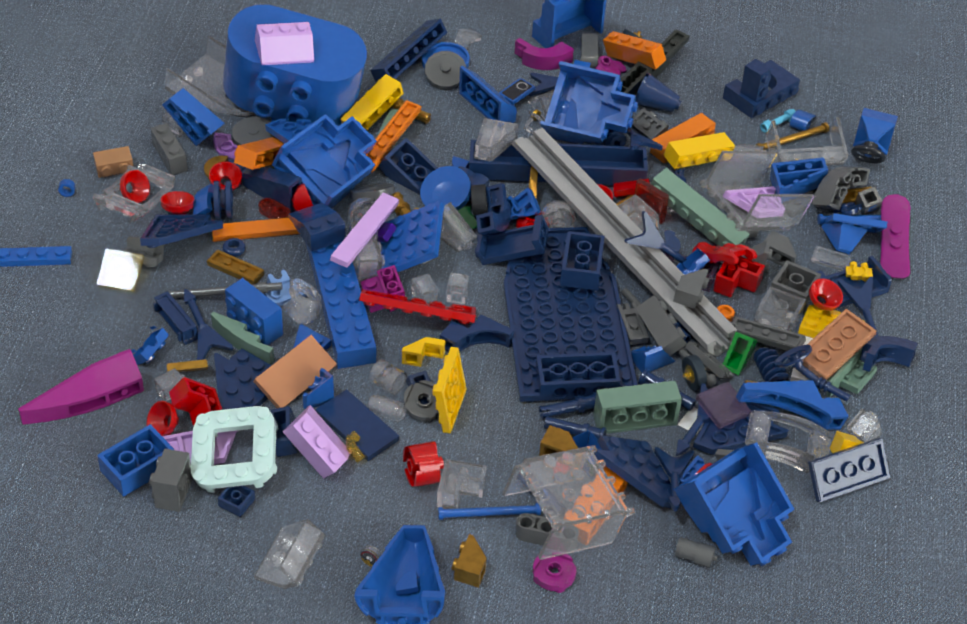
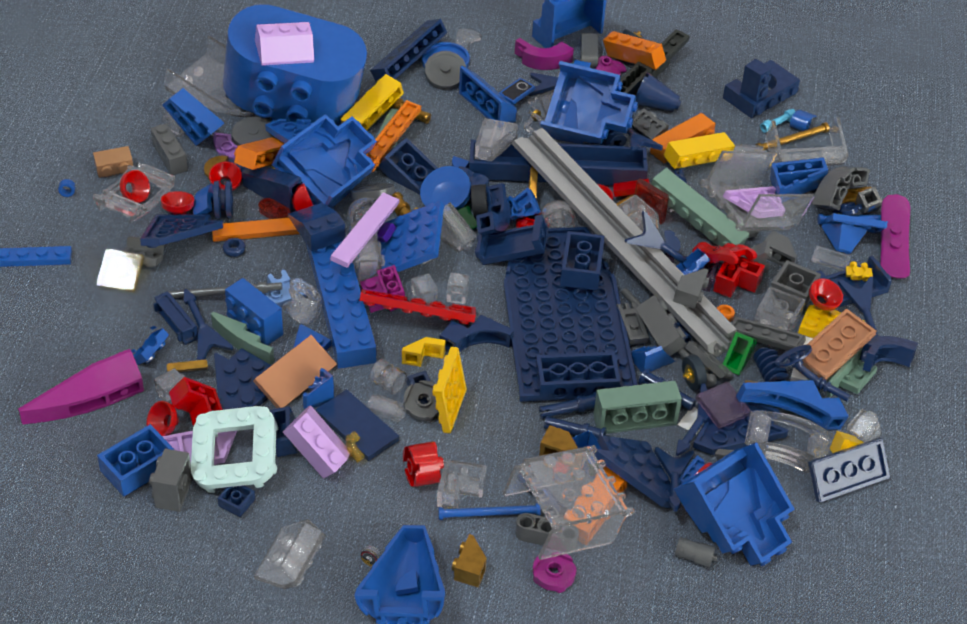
pearl gold tile [207,249,264,285] -> none
blue piece [851,108,898,164] -> none

